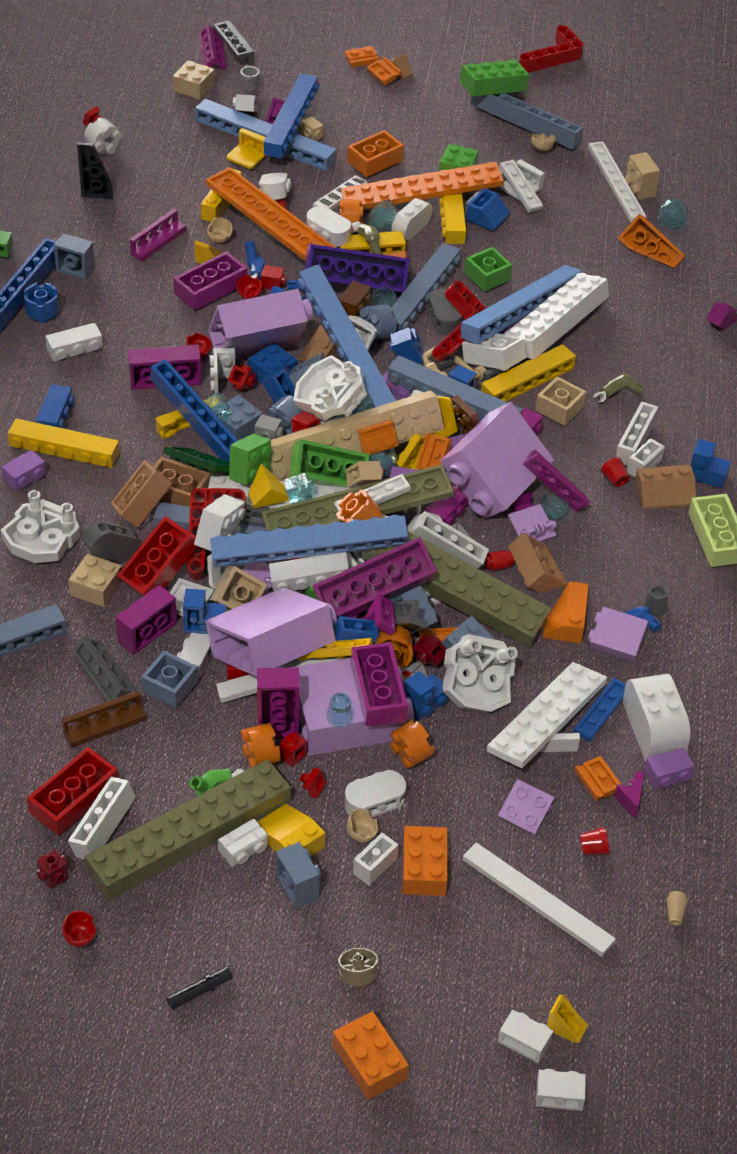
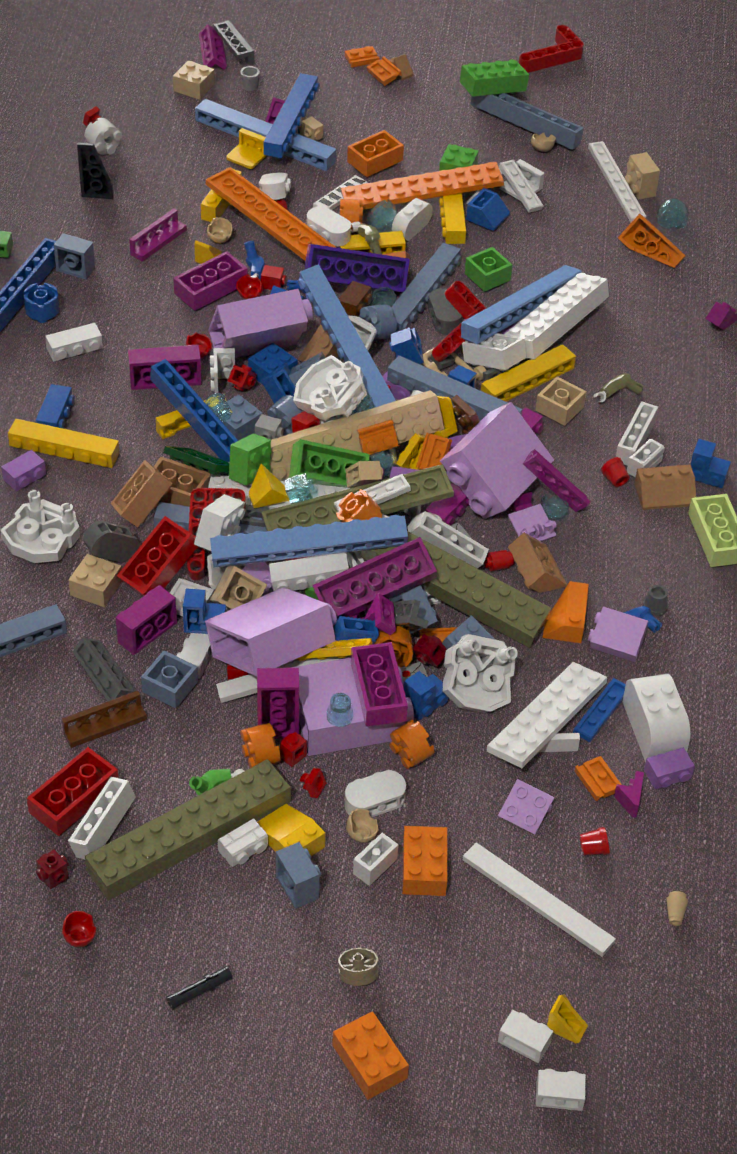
white piece [233,94,258,112] -> none

